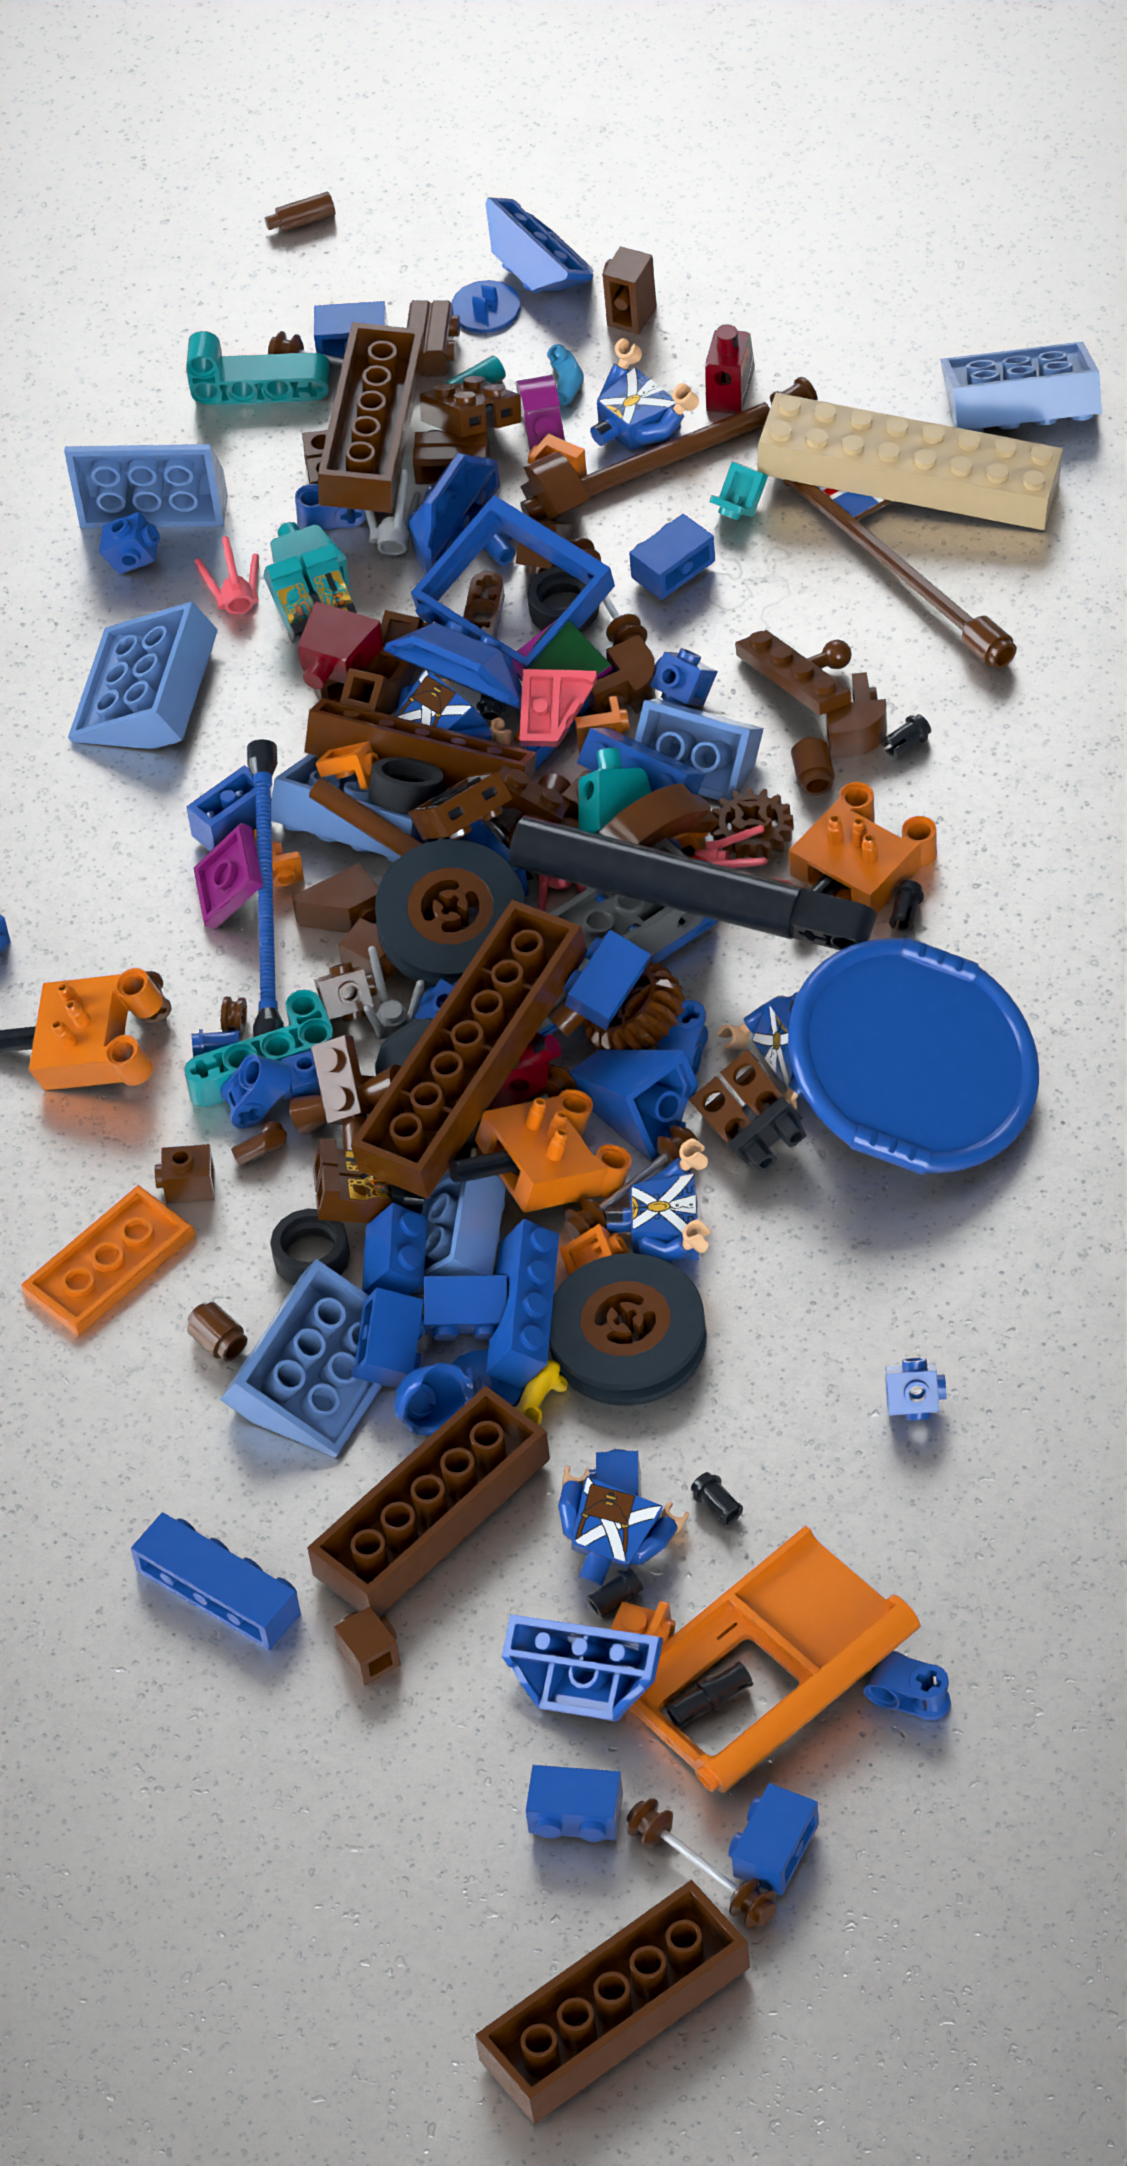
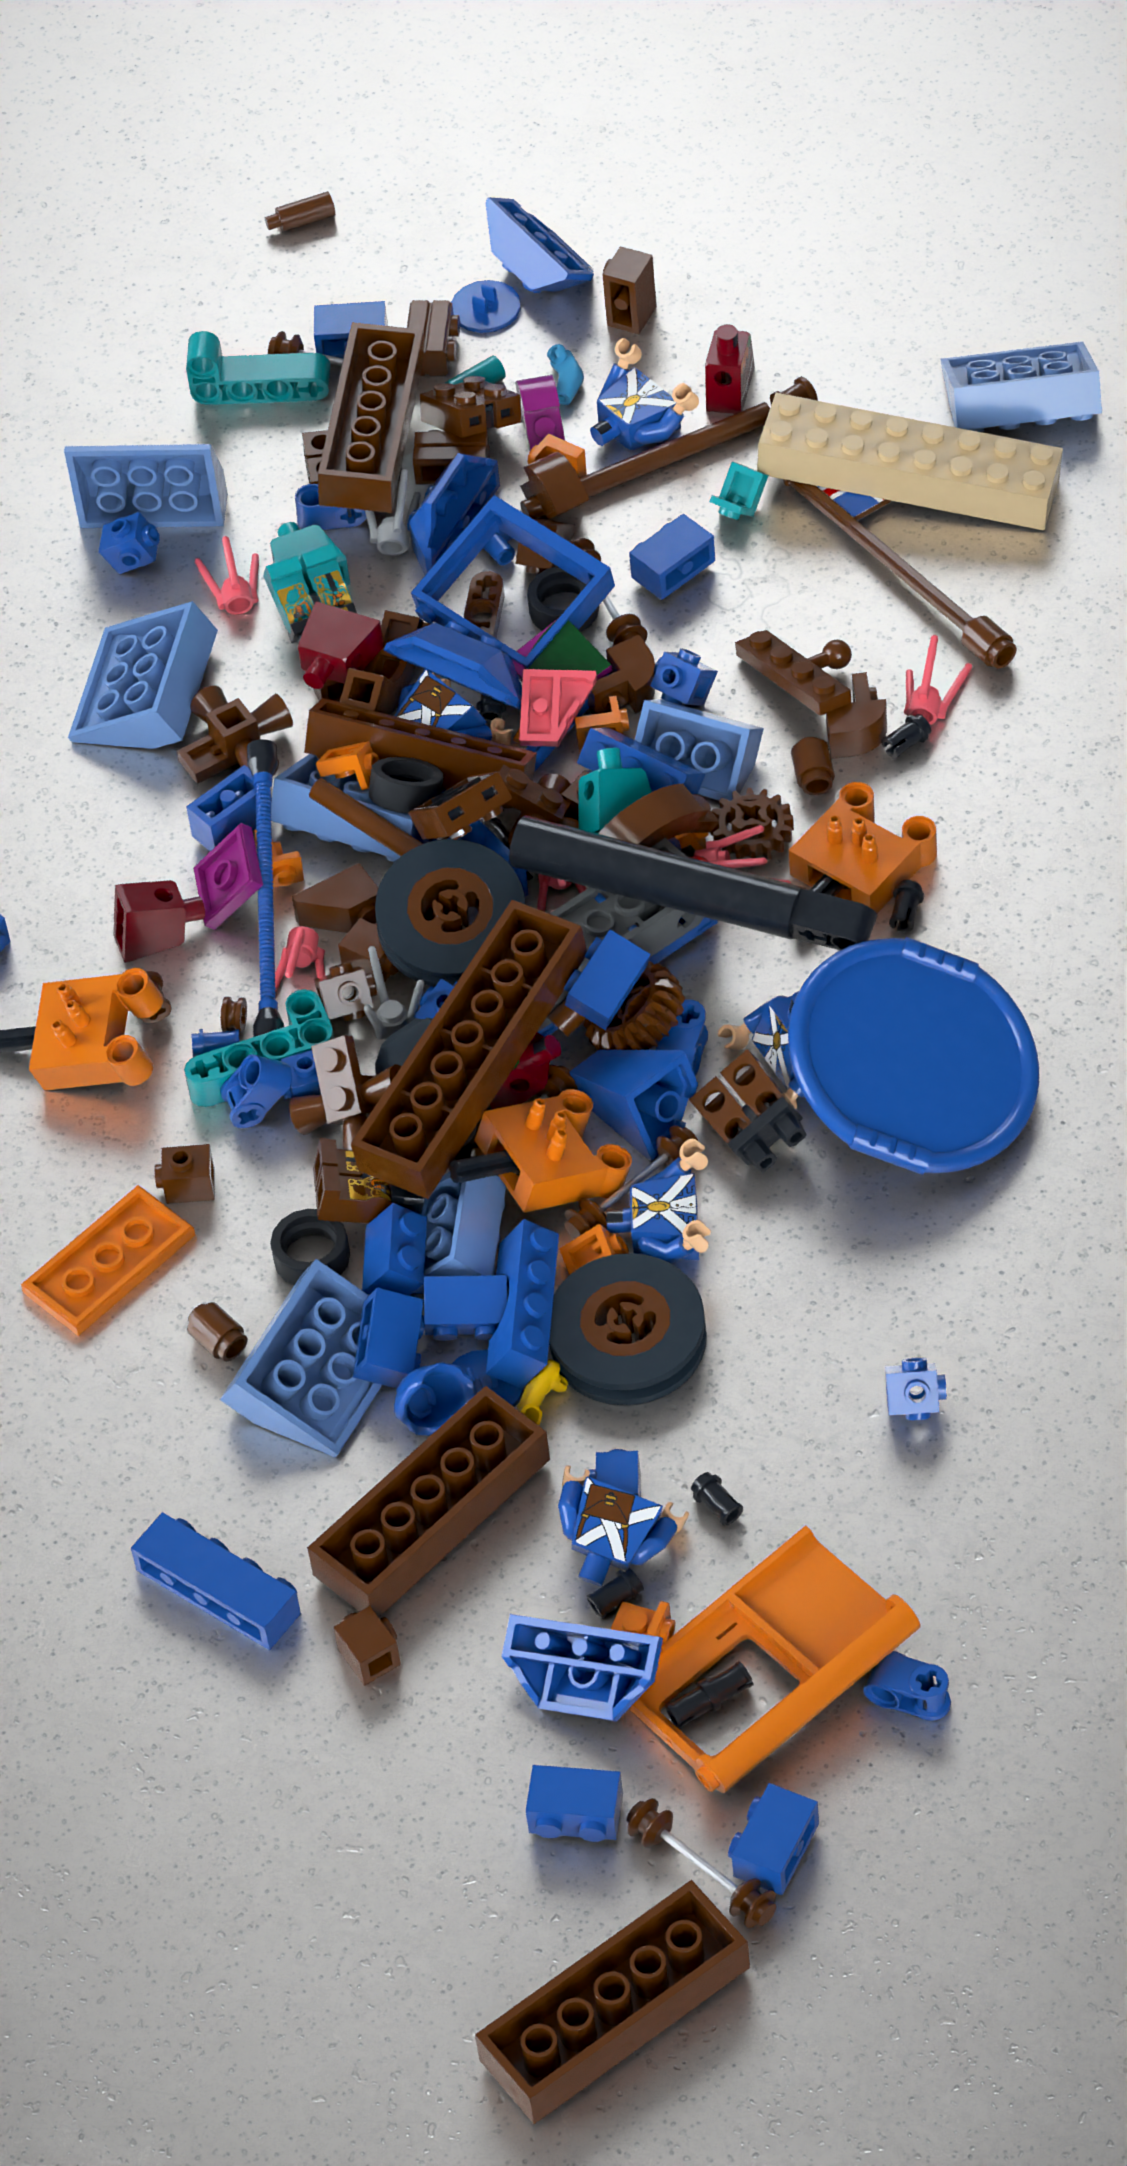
reddish brown arm [231,1121,287,1166] -> none
none -> dark red torso [113,880,205,963]
none -> reddish brown brick [177,686,293,784]
none -> coral plant [275,926,326,992]
none -> coral plant [904,635,972,725]

